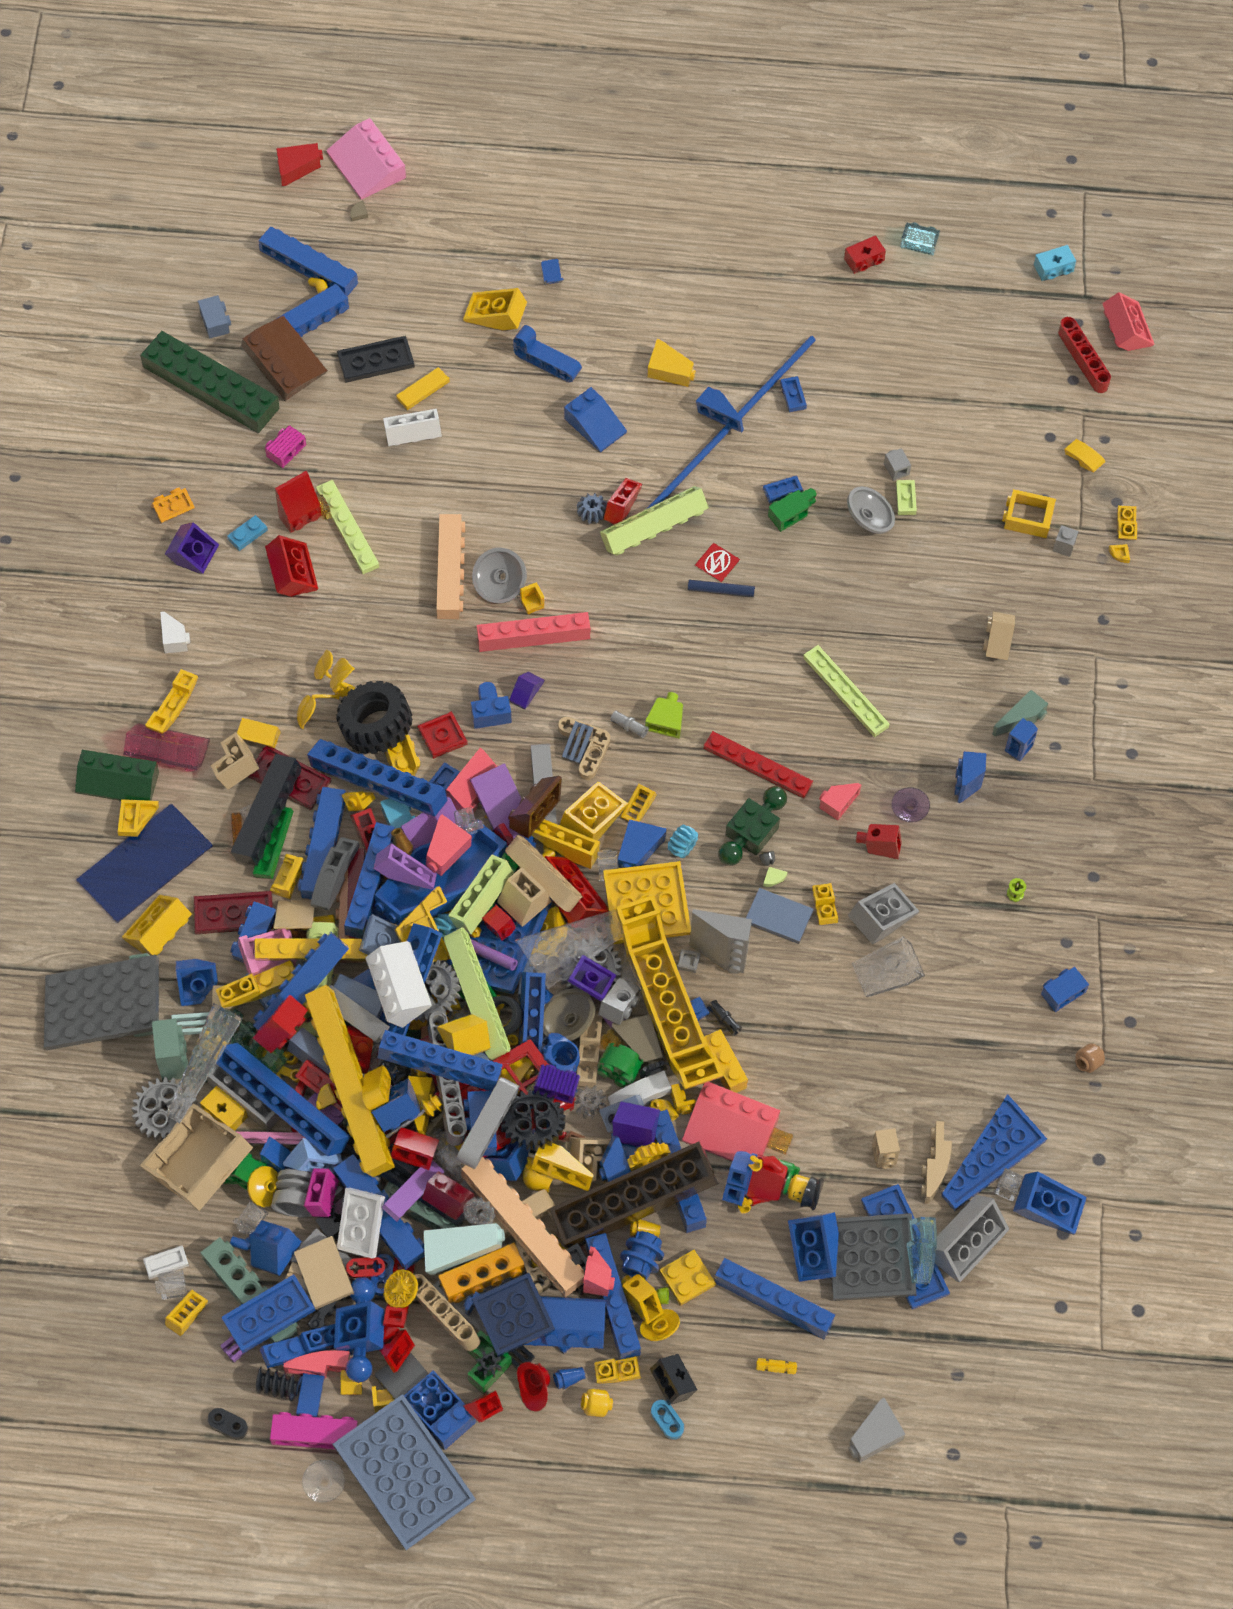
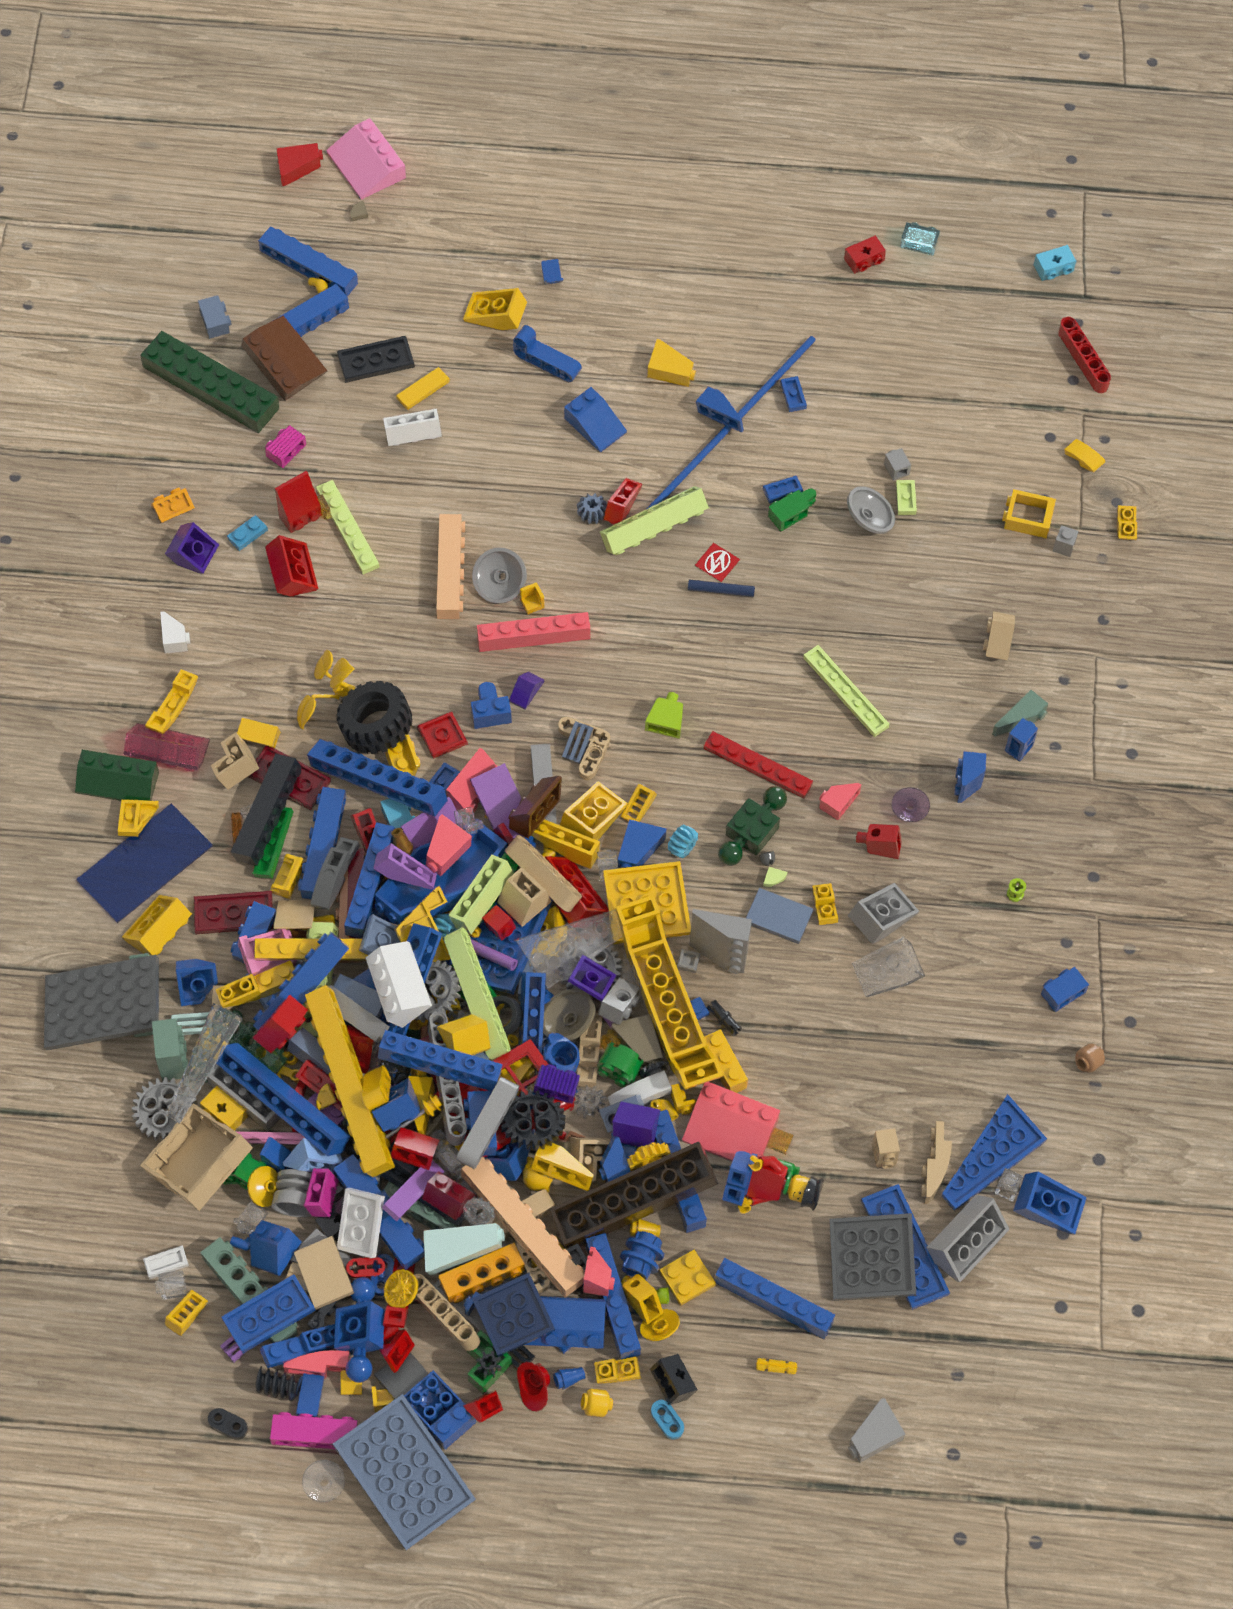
yellow bracket [342,791,376,811] -> none
light grey pin [610,710,649,738] -> none
blue slope [788,1212,839,1282] -> none
clear light blue slope [906,1217,937,1284] -> none
coral slope [1102,292,1155,351] -> none
yellow tile [1108,544,1130,563] -> none

